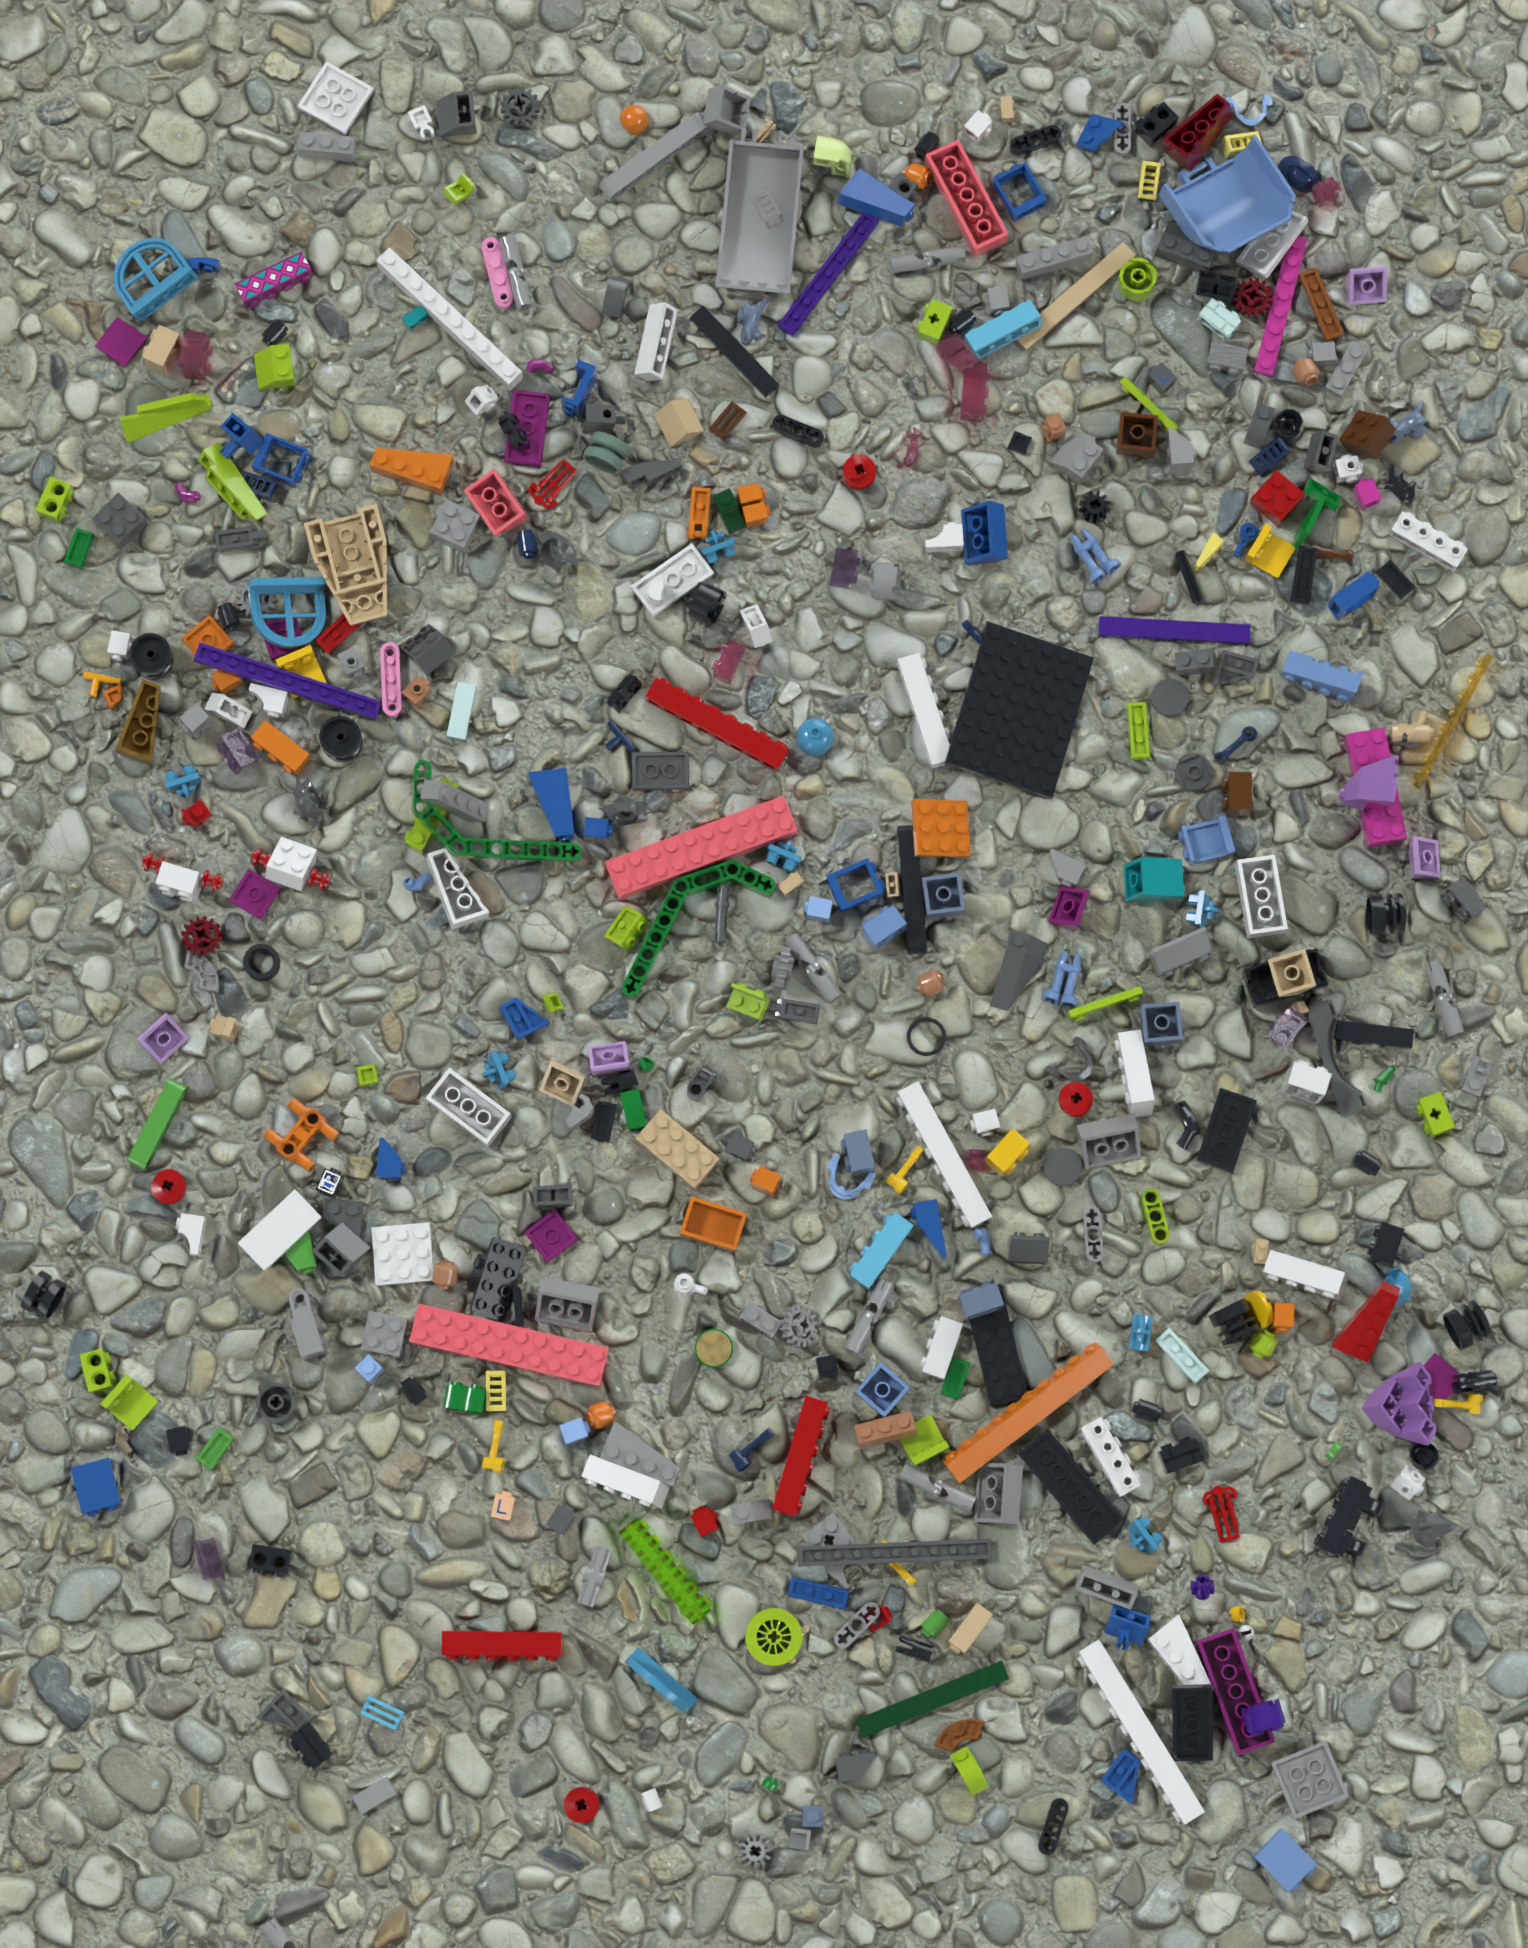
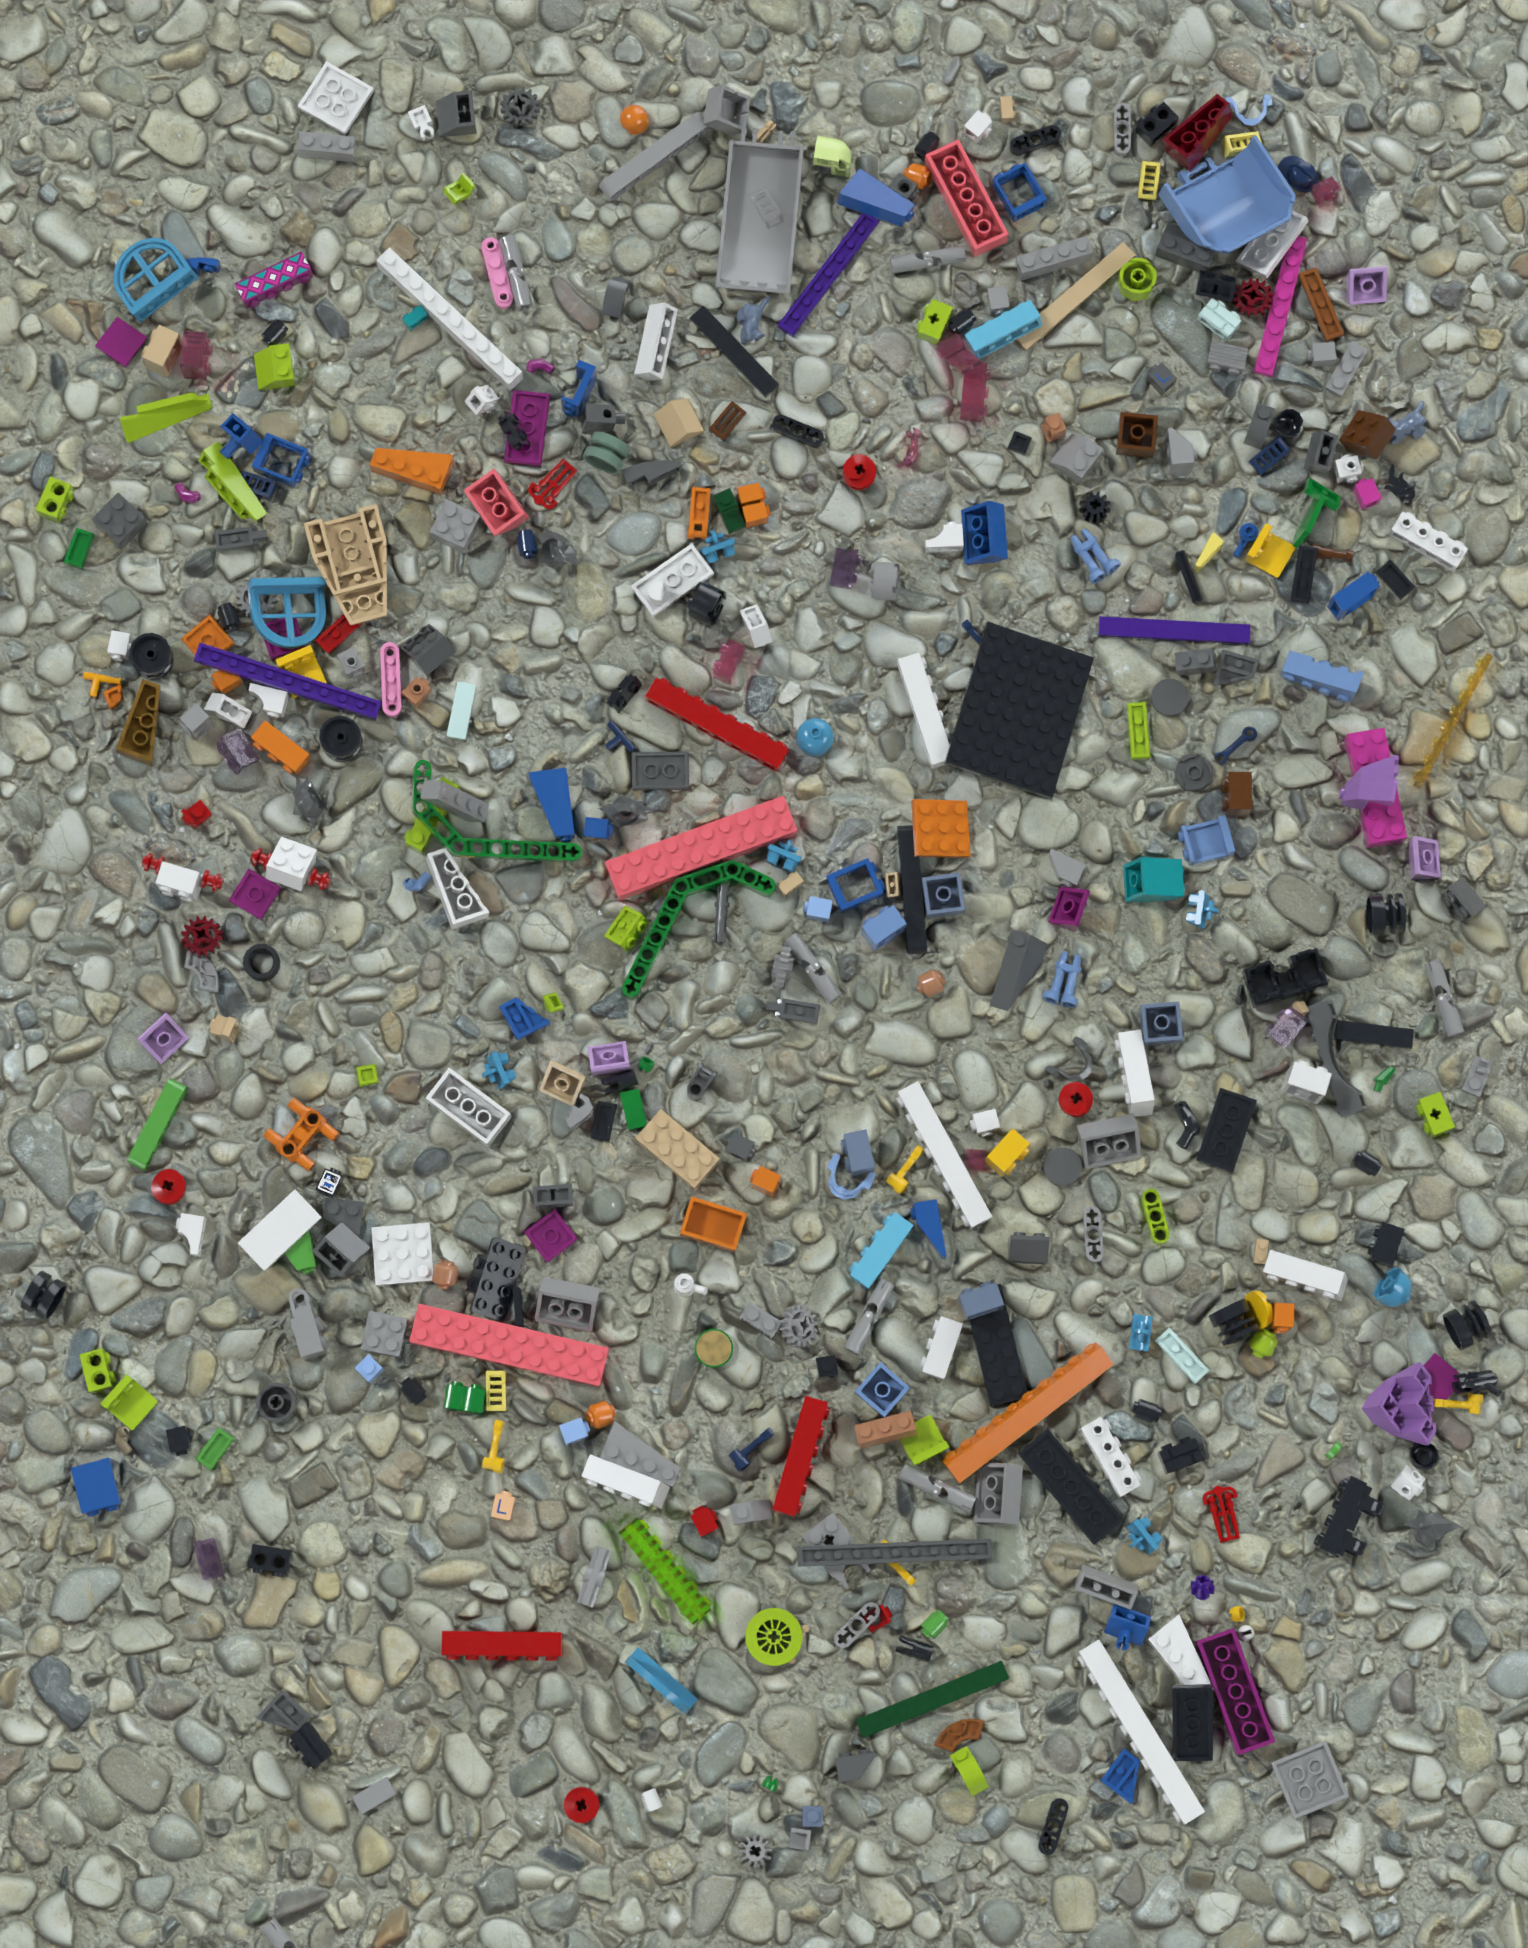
dark azure hips [165,765,202,798] -> none
medium azure tile [360,1695,405,1730] -> none
blue slope [376,1138,406,1180] -> none
dark grey brick [546,1503,576,1536] -> none
lime bracket [726,983,770,1021] -> none
blue tile [788,1577,849,1610] -> none
black piece [907,1017,946,1056] -> none
green tile [940,1357,971,1400] -> none
tan brick [947,1603,993,1655] -> none
medium blue arm [974,1228,991,1255] -> none
lime plate [1067,986,1143,1022] -> none
blue wing [1076,114,1124,153] -> none
lime plate [1120,376,1181,432] -> none
light grey slope [1149,927,1212,978] -> none
white brick [1235,855,1288,939] -> none
dark purple brick [1241,1699,1286,1737] -> none
red brick [1250,470,1305,527] -> none
medium blue panel [1252,1828,1316,1892] -> none
tan slope [1268,949,1316,997] -> none
nougat head [1292,358,1320,386] -> none
red wedge [1332,1280,1400,1363] -> none
tan piece [1389,710,1434,748] -> none

